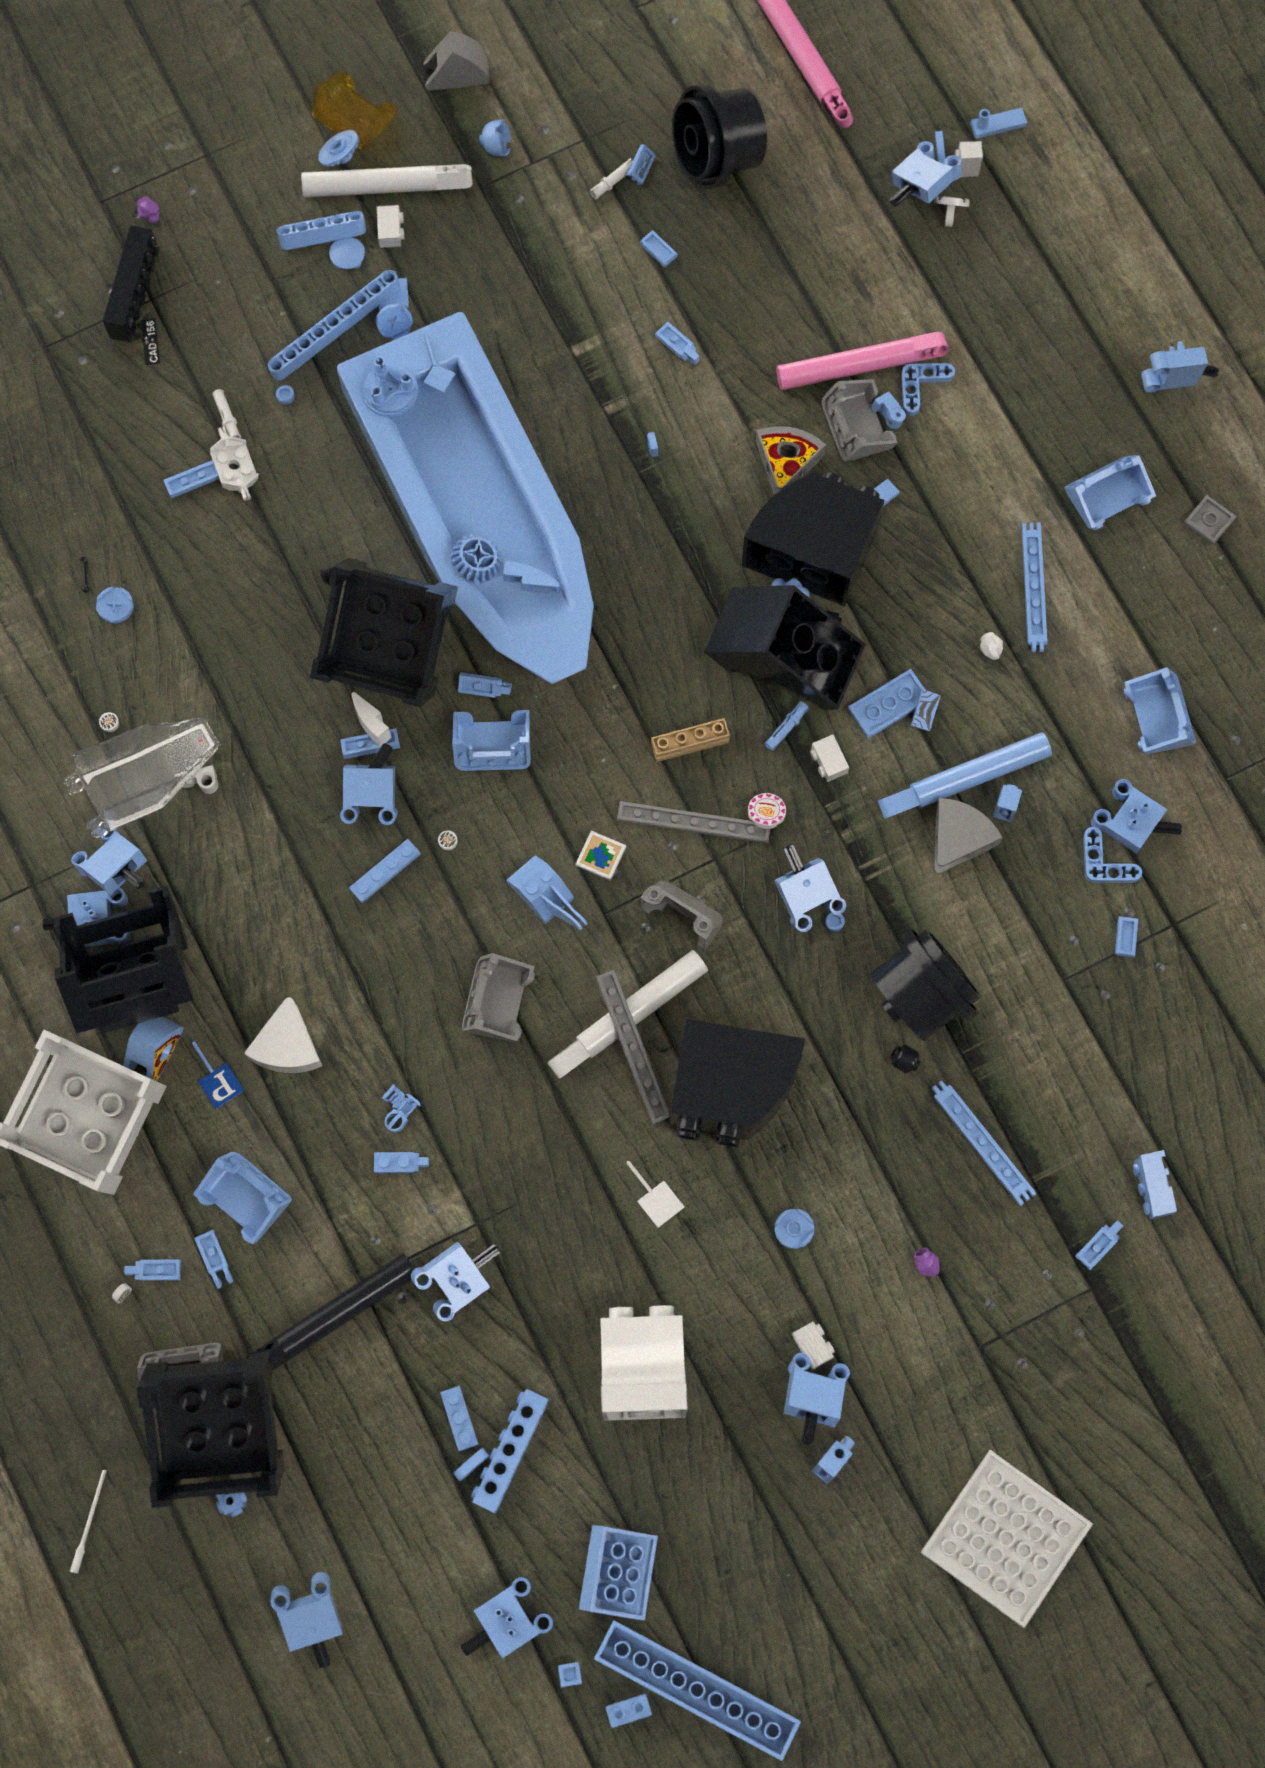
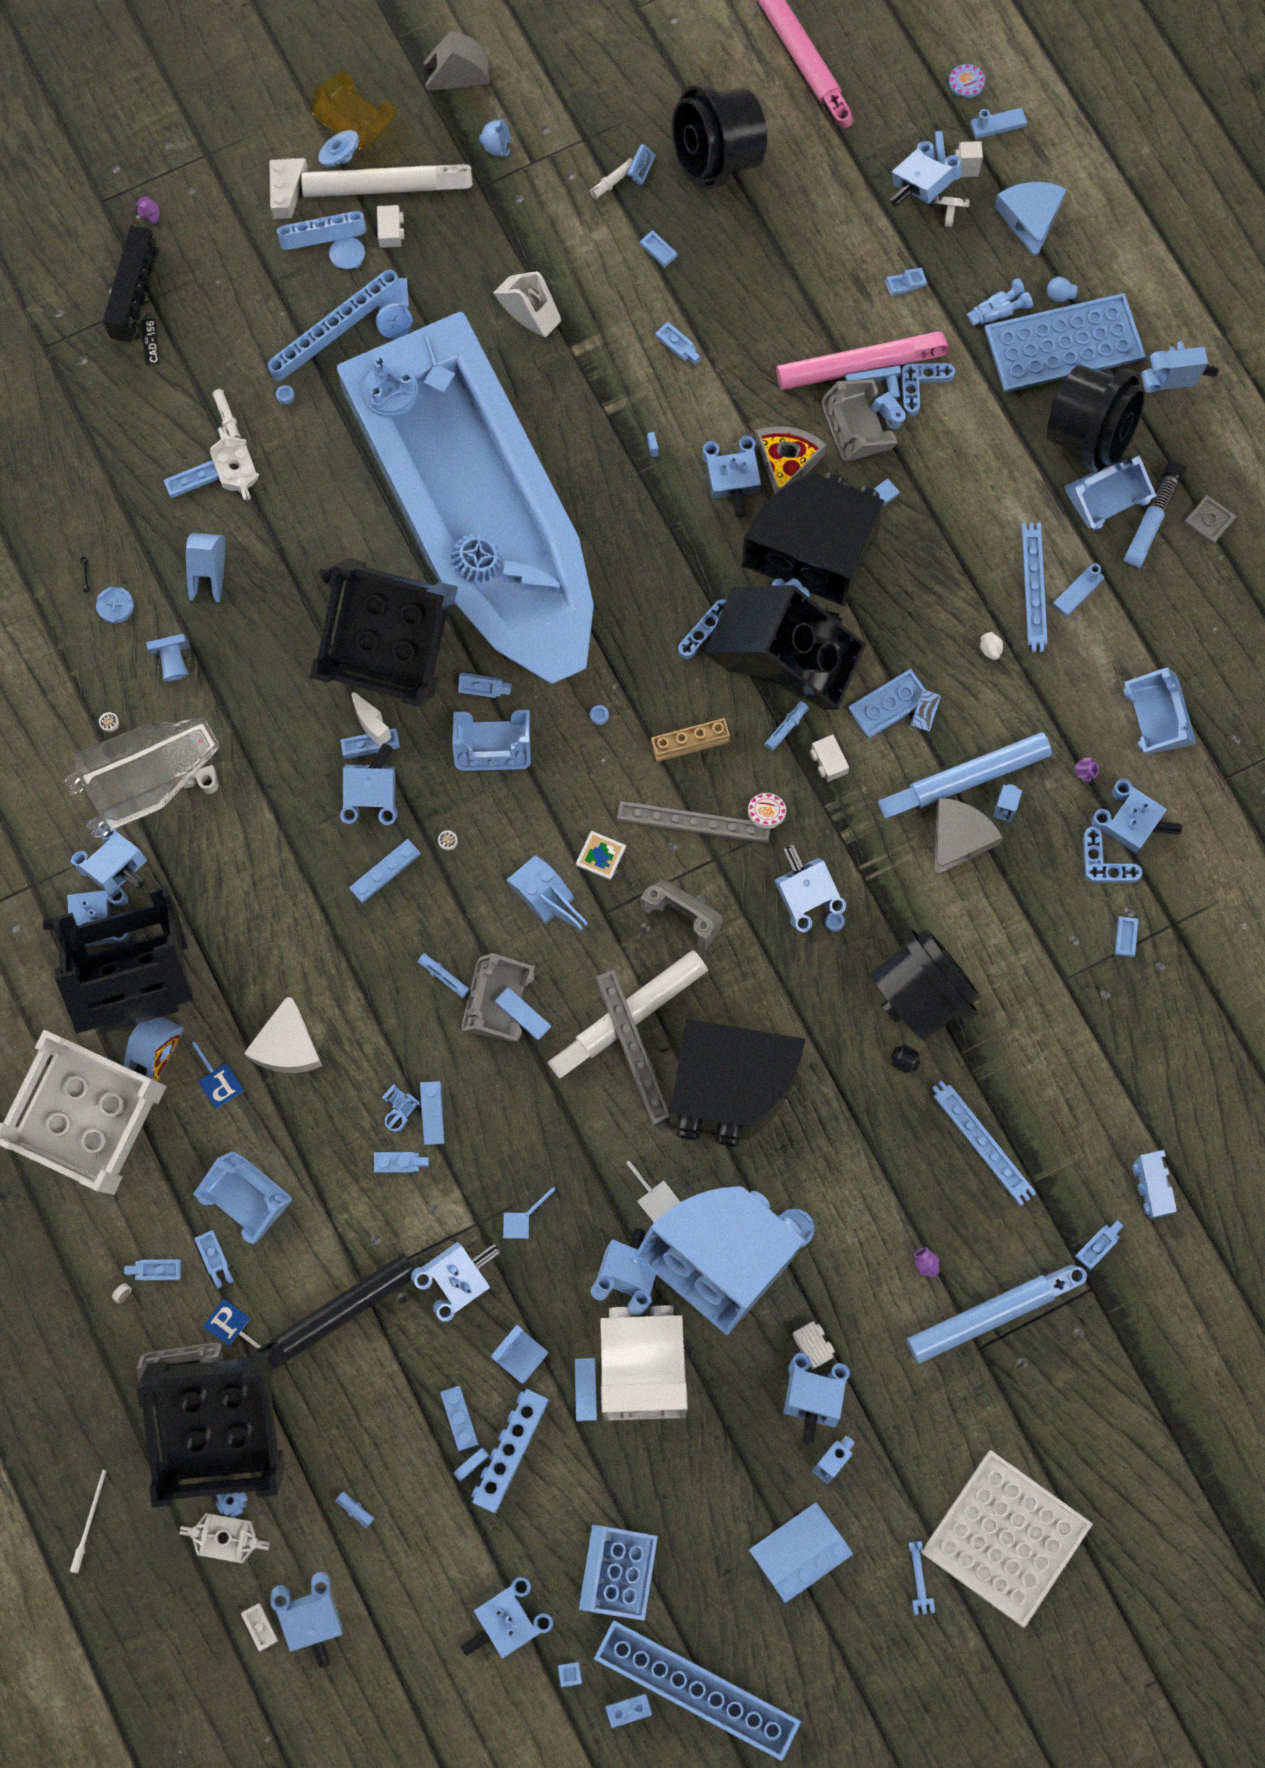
none -> light blue plant [146,634,190,681]
none -> white plate [179,1513,270,1563]
none -> light blue piece [186,533,226,603]
none -> blue piece [203,1299,261,1349]
none -> white plate [241,1603,279,1651]
none -> white wedge [270,158,308,219]
none -> light blue pin [335,1491,375,1528]
none -> light blue pin [417,953,470,998]
none -> light blue slope [420,1081,444,1145]
none -> light blue bracket [491,1325,548,1384]
none -> white piece [493,272,561,337]
none -> light blue tile [495,987,551,1041]
none -> light blue piece [503,1187,555,1239]
none -> light blue tile [575,1358,597,1421]
none -> light blue tile [590,705,609,725]
none -> light blue piece [591,1228,656,1316]
none -> light blue slope [635,1187,805,1336]
none -> light blue beam [678,599,727,659]
none -> light blue piece [703,436,761,518]
none -> light blue slope [749,1502,853,1603]
none -> light blue piece [844,366,901,399]
none -> light blue slope [885,268,927,296]
none -> light blue piece [906,1265,1087,1364]
none -> light blue hinge [909,1541,935,1616]
none -> light blue tile [949,64,985,98]
none -> light blue piece [967,278,1033,326]
none -> light blue plate [984,293,1146,393]
none -> light blue piece [995,182,1066,255]
none -> light blue piece [1047,277,1078,302]
none -> black piece [1047,364,1145,472]
none -> light blue piece [1052,564,1105,618]
none -> medium lavender gear [1075,758,1099,782]
none -> piece [1123,459,1187,569]

